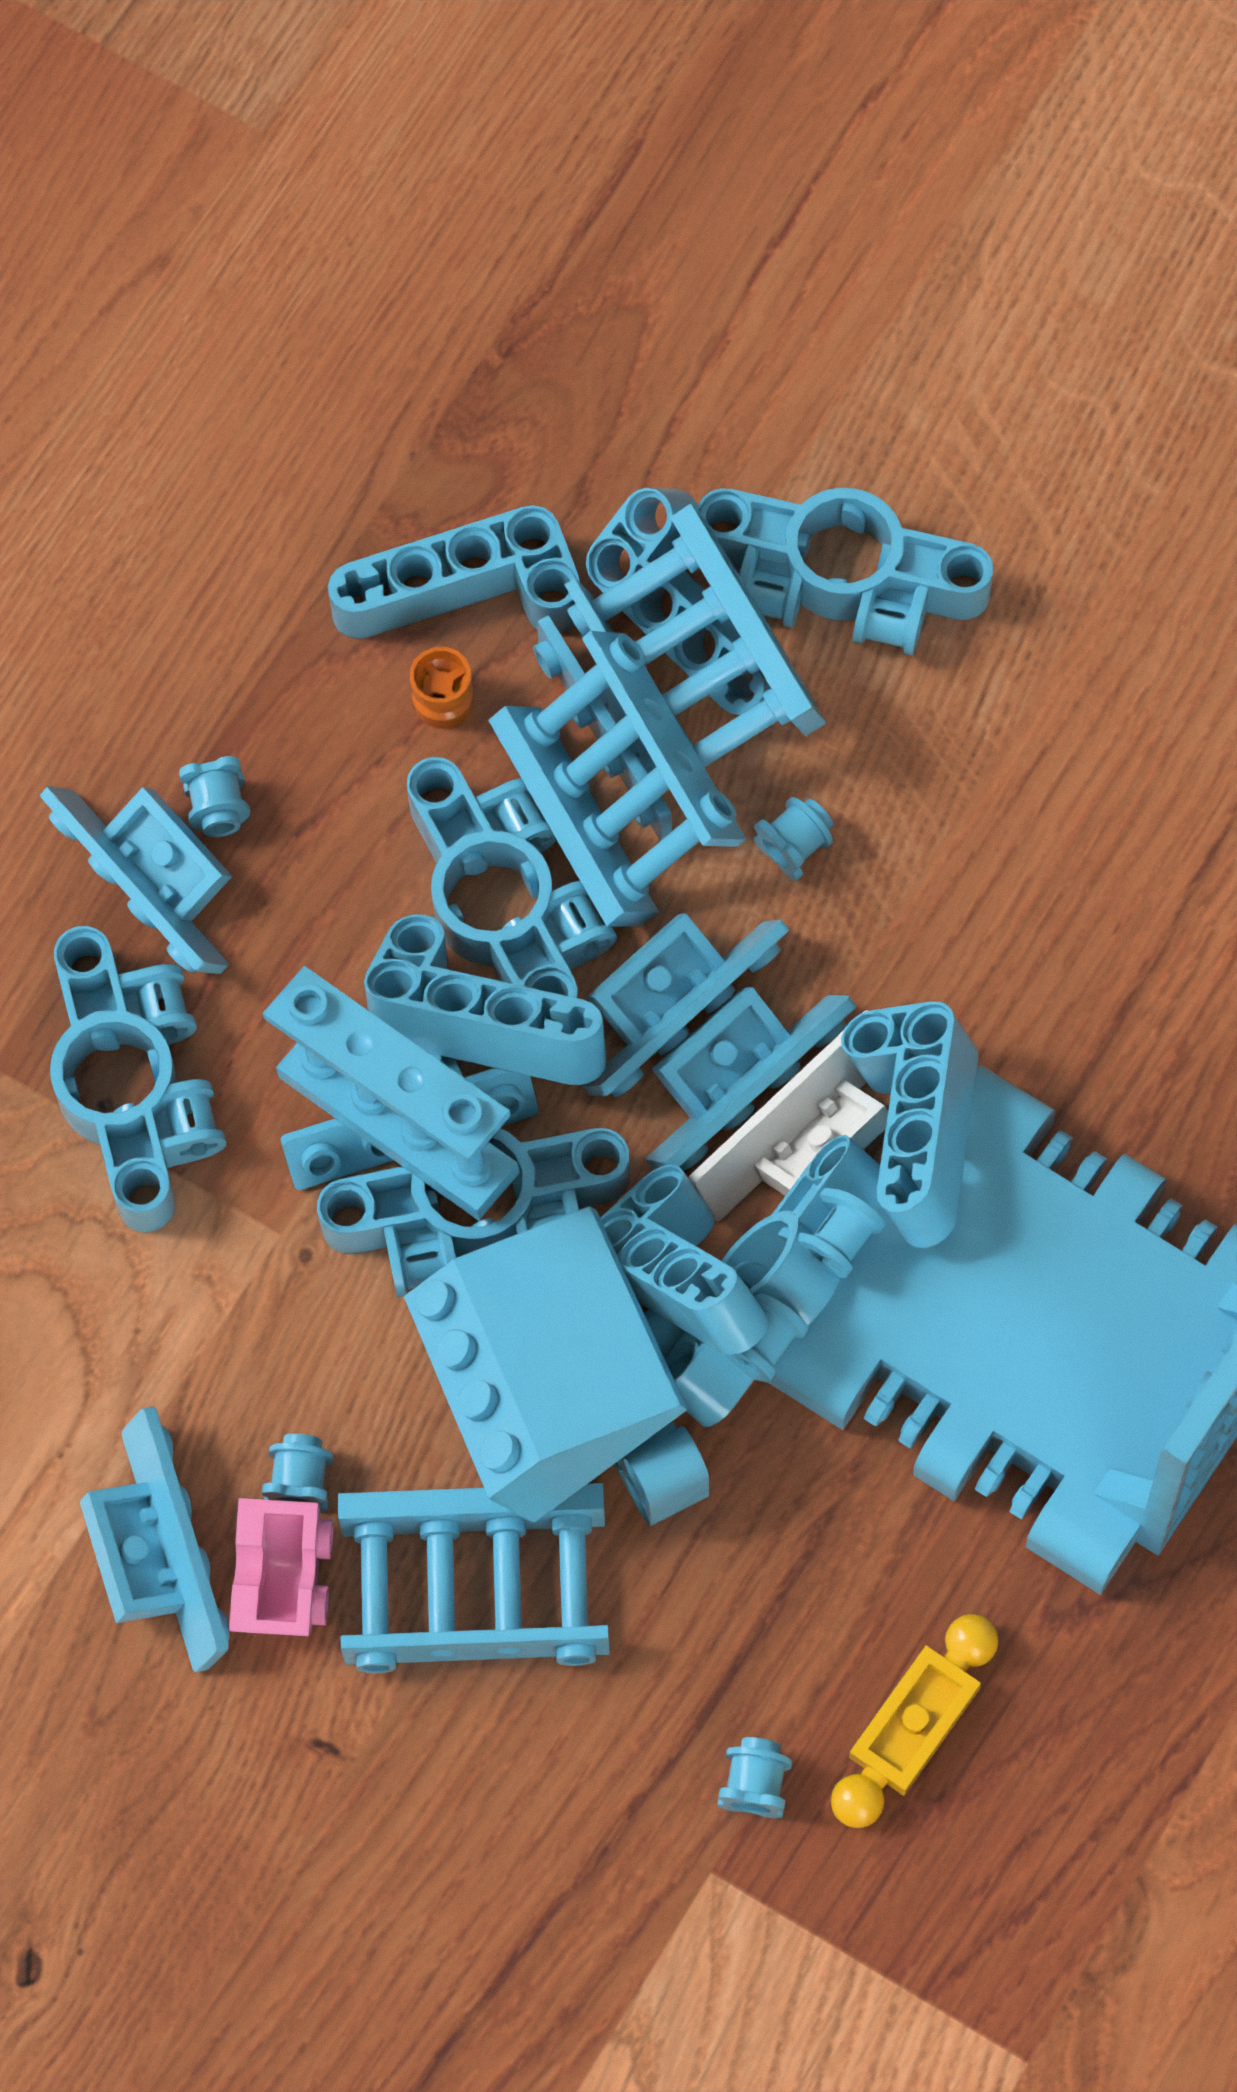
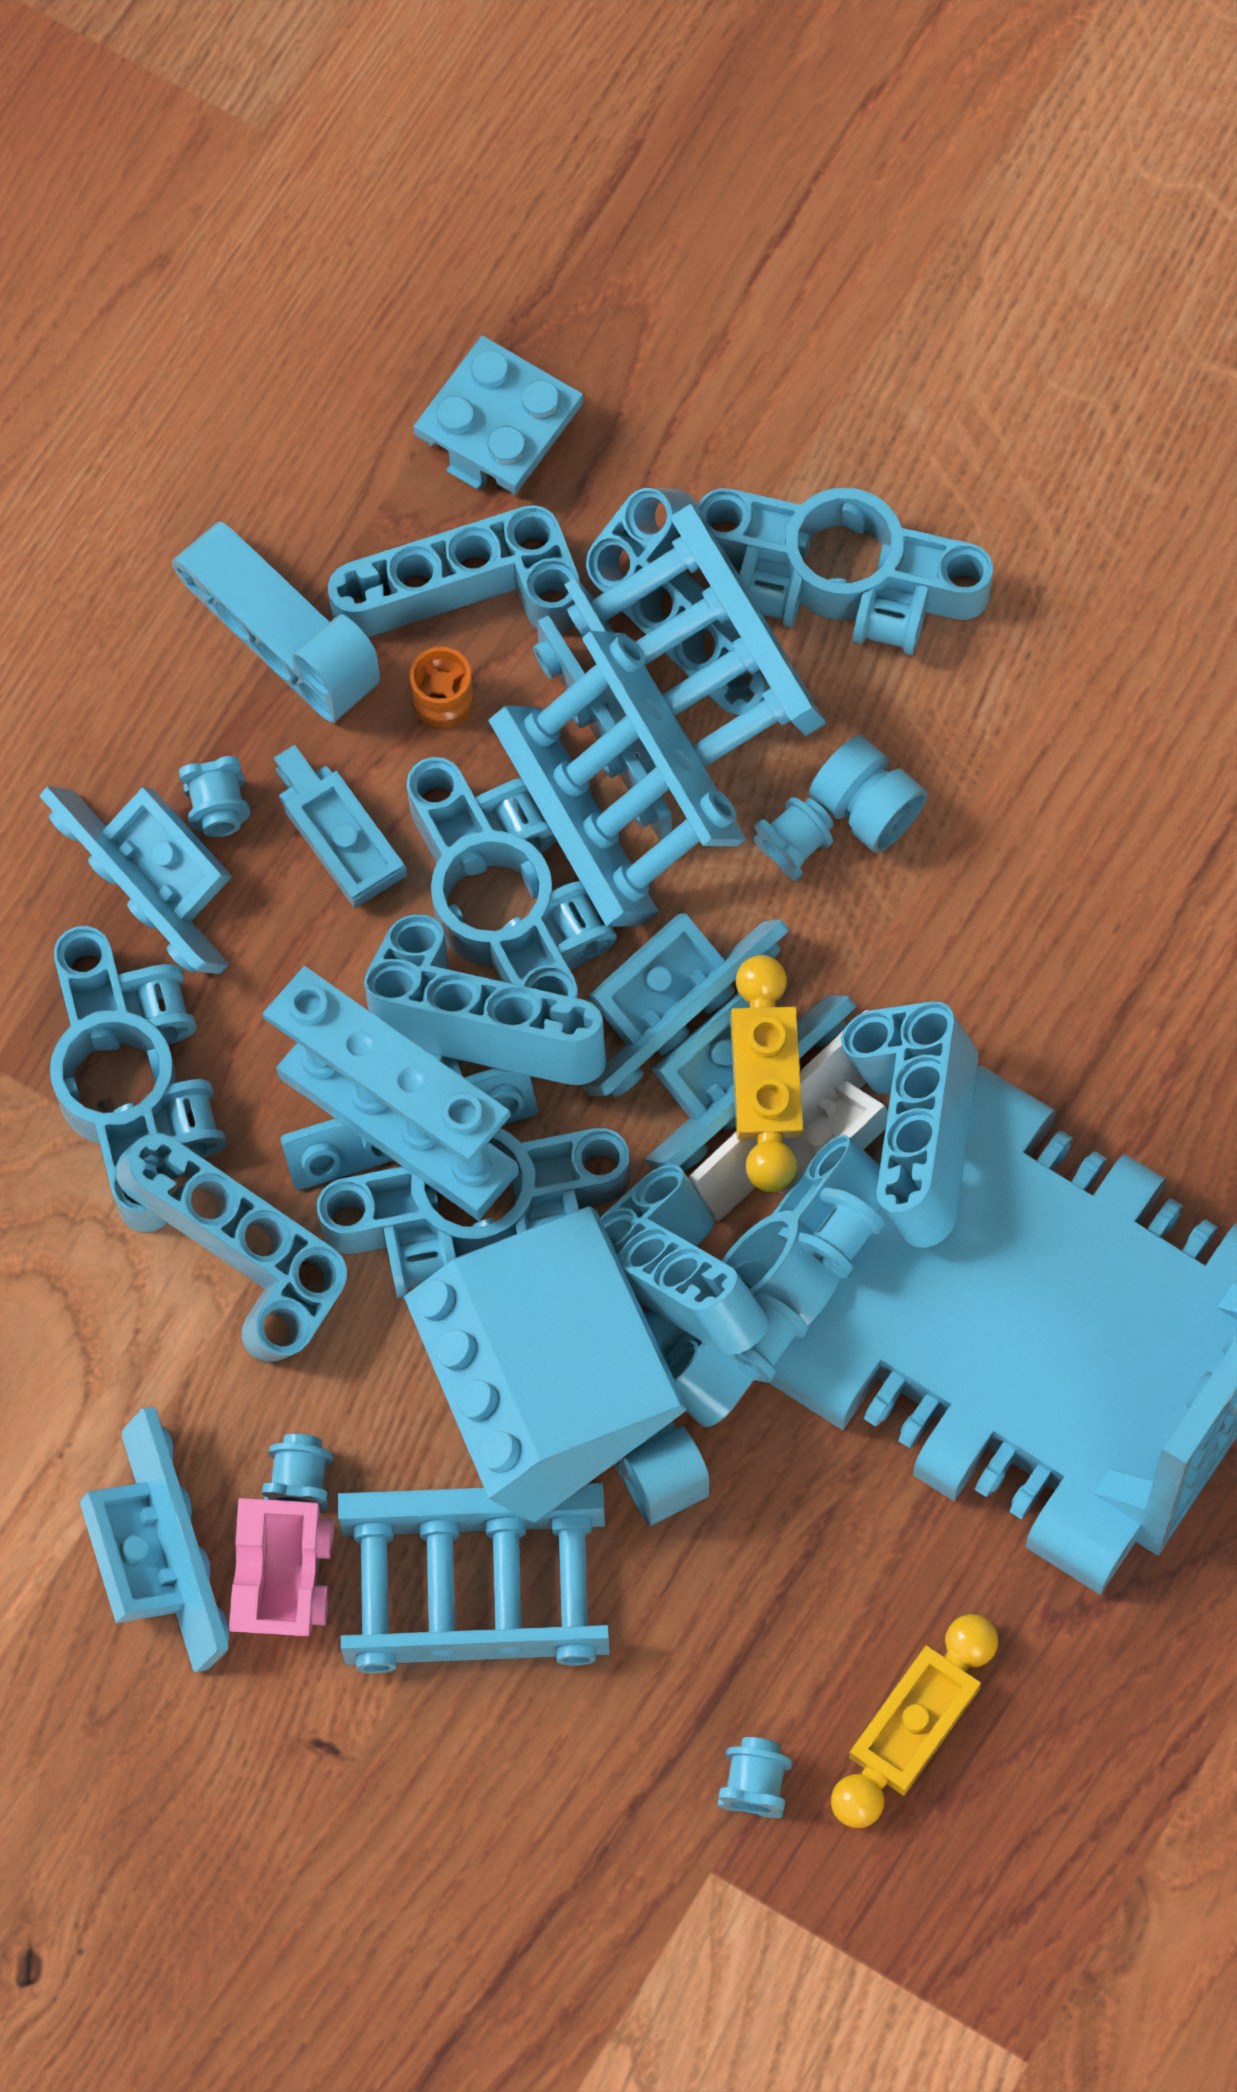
none -> medium azure beam [116,1133,347,1363]
none -> medium azure beam [171,521,380,723]
none -> medium azure hinge [274,745,407,909]
none -> medium azure piece [413,335,584,496]
none -> yellow plate [730,955,803,1192]
none -> medium azure wheel [809,735,928,853]

